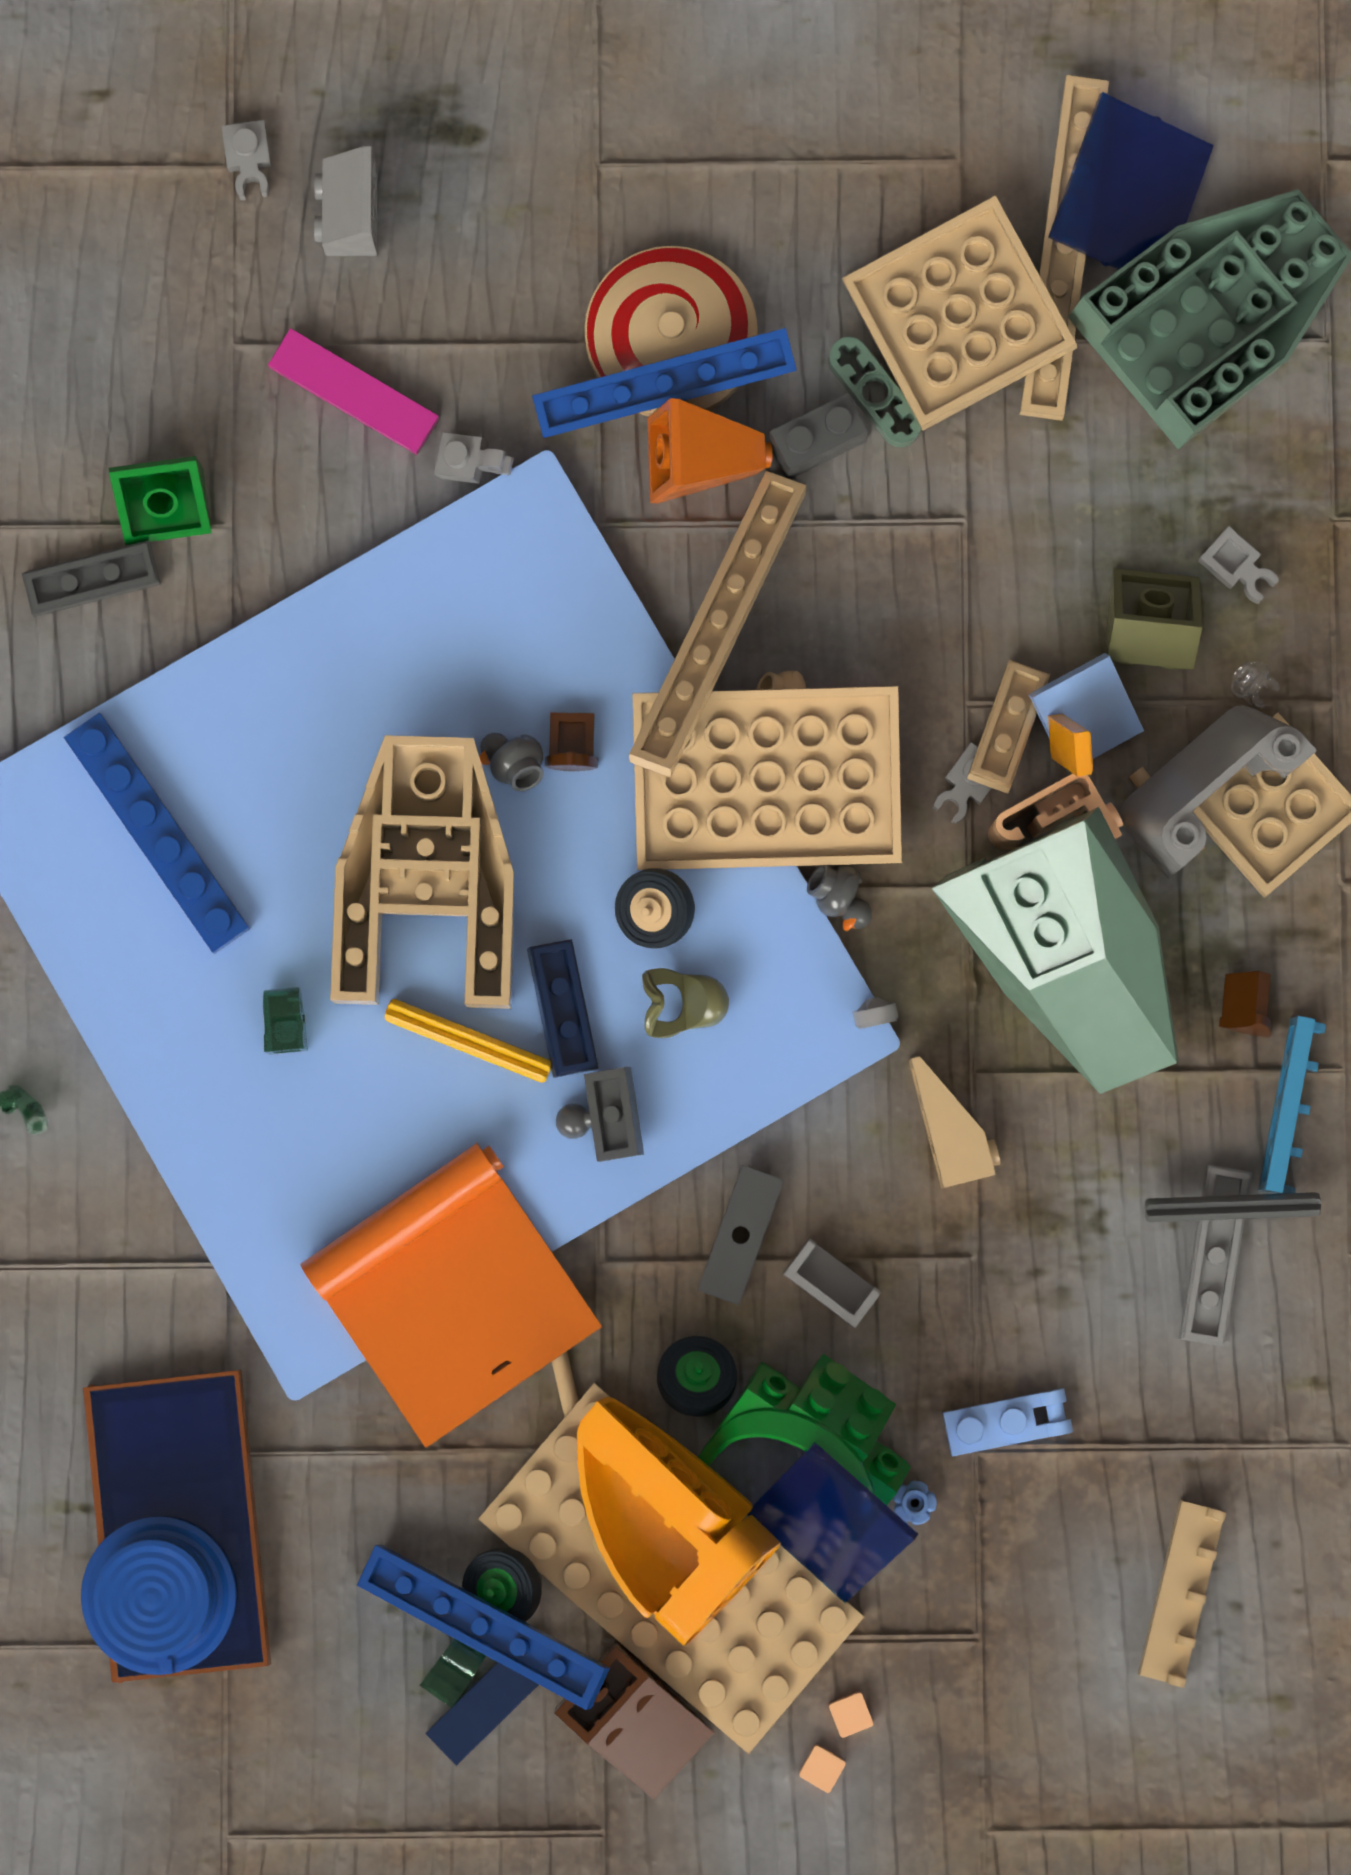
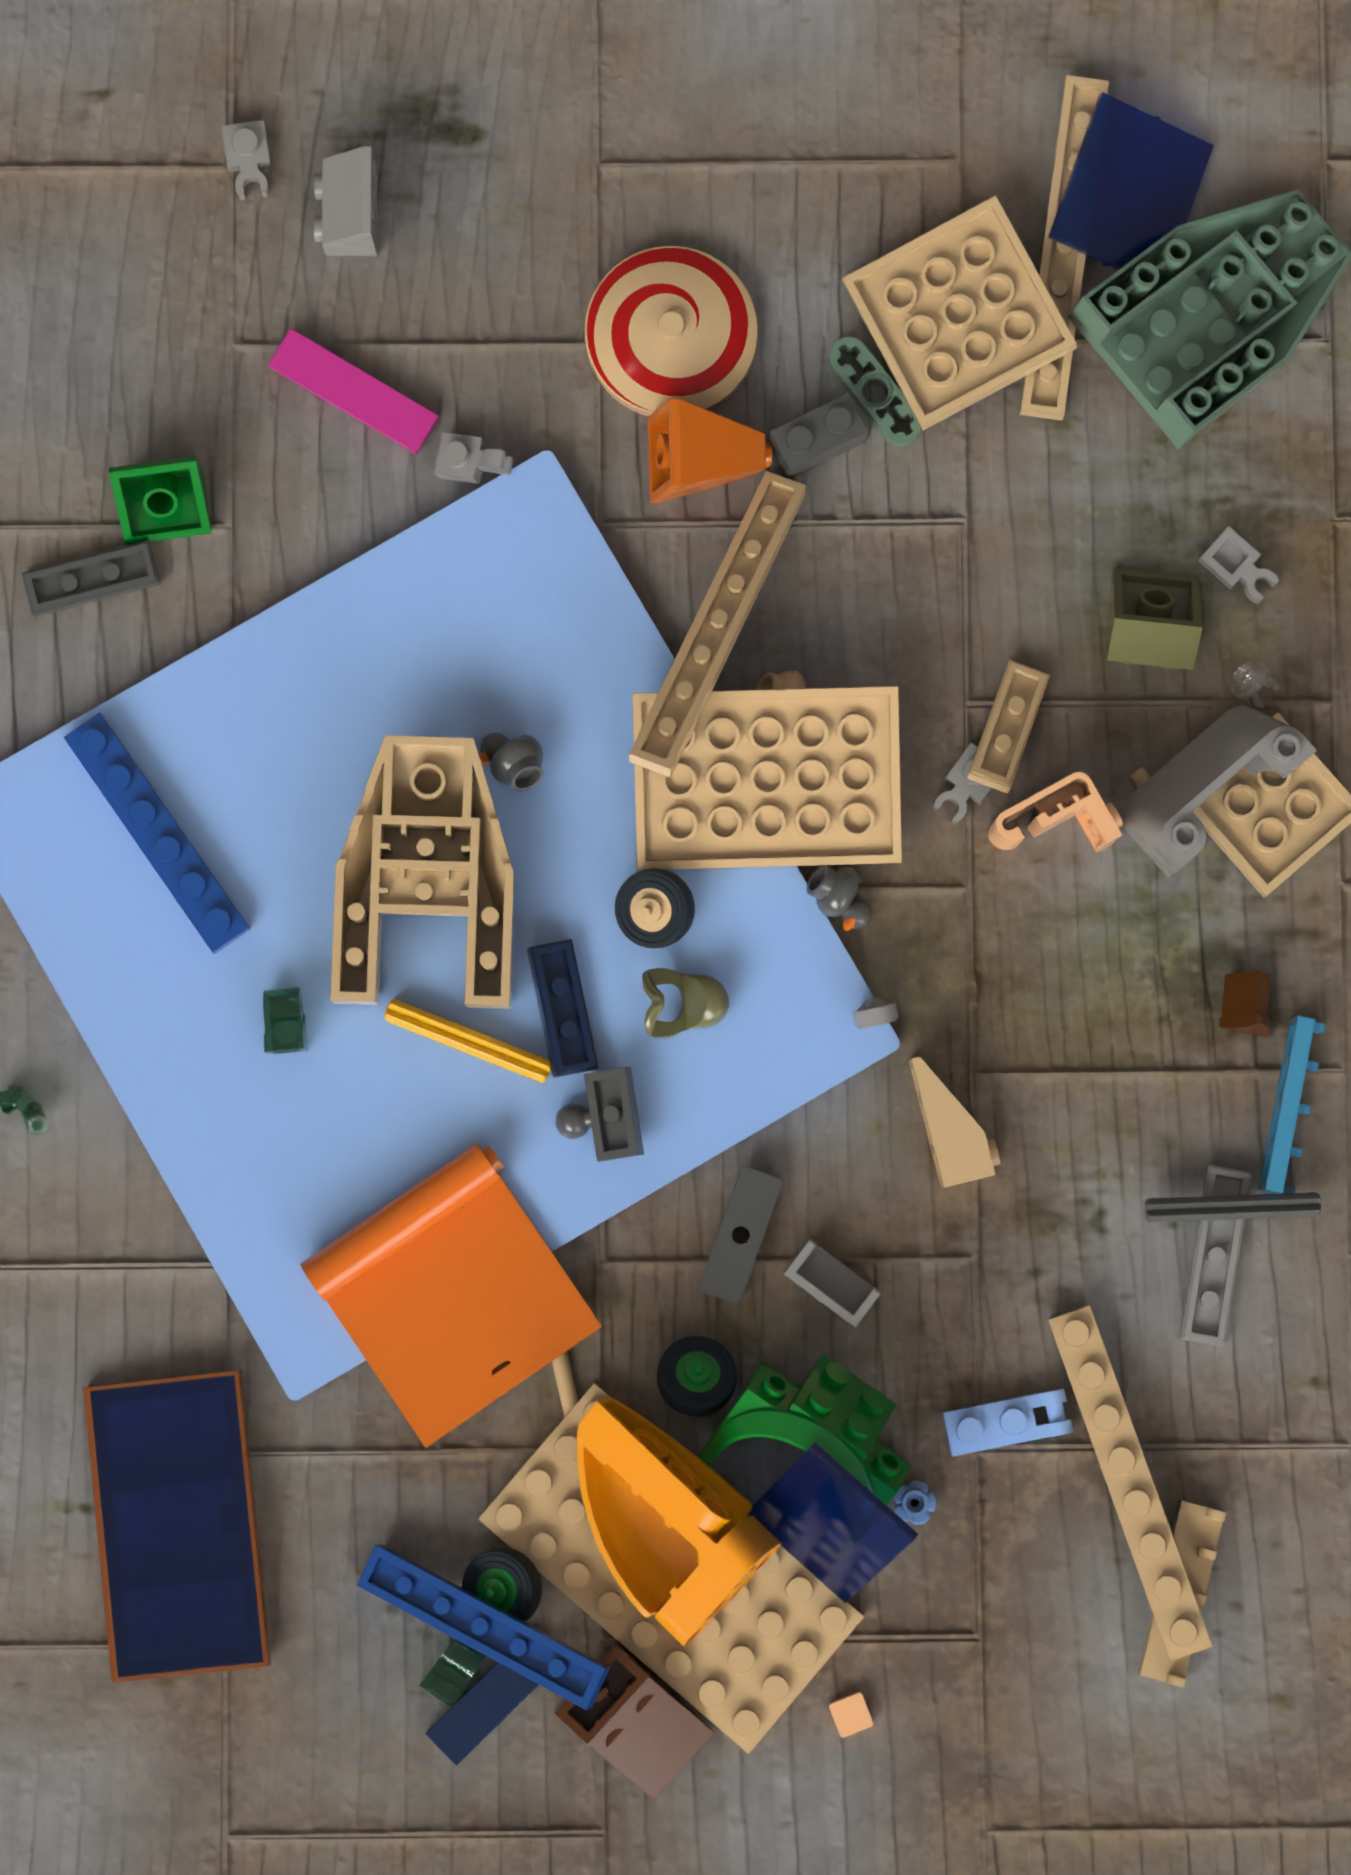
blue piece [81,1516,237,1675] -> none
blue plate [532,328,797,438] -> none
reddish brown tile [545,712,598,771] -> none
light nougat piece [799,1744,846,1793] -> none
sand green wedge [932,807,1179,1094] -> none
light blue tile [1028,653,1144,772] -> none
light orange tile [1048,714,1093,777] -> none
none -> tan plate [1048,1305,1213,1661]

